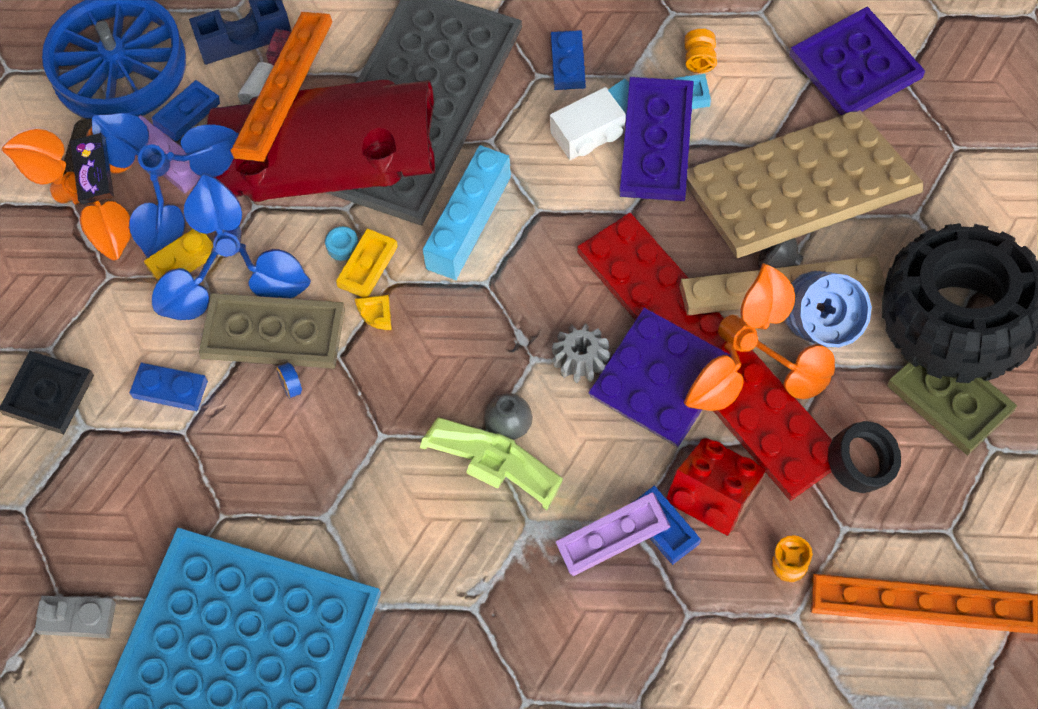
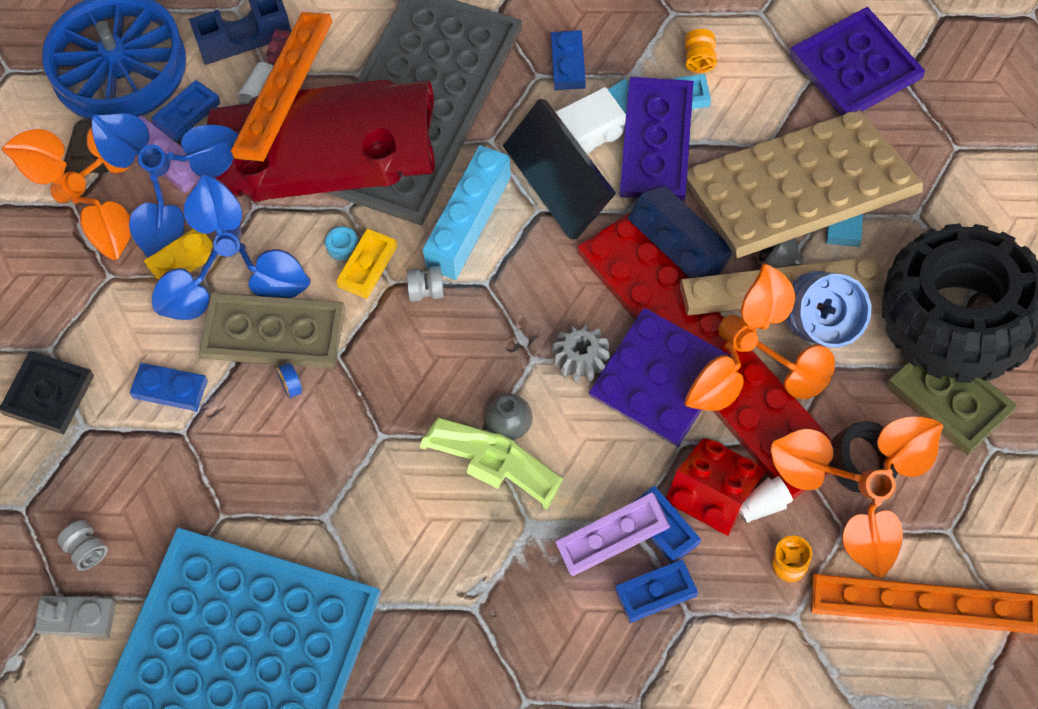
black tile [70,133,114,205] -> none
yellow tile [355,295,392,330] -> none
none -> light grey wheel [57,520,108,571]
none -> light grey wheel [407,265,444,302]
none -> black tile [503,99,616,239]
none -> blue plate [615,559,698,624]
none -> dark blue brick [628,186,733,278]
none -> white cone [740,476,793,523]
none -> orange plant [771,417,943,578]
none -> medium azure tile [826,214,863,247]

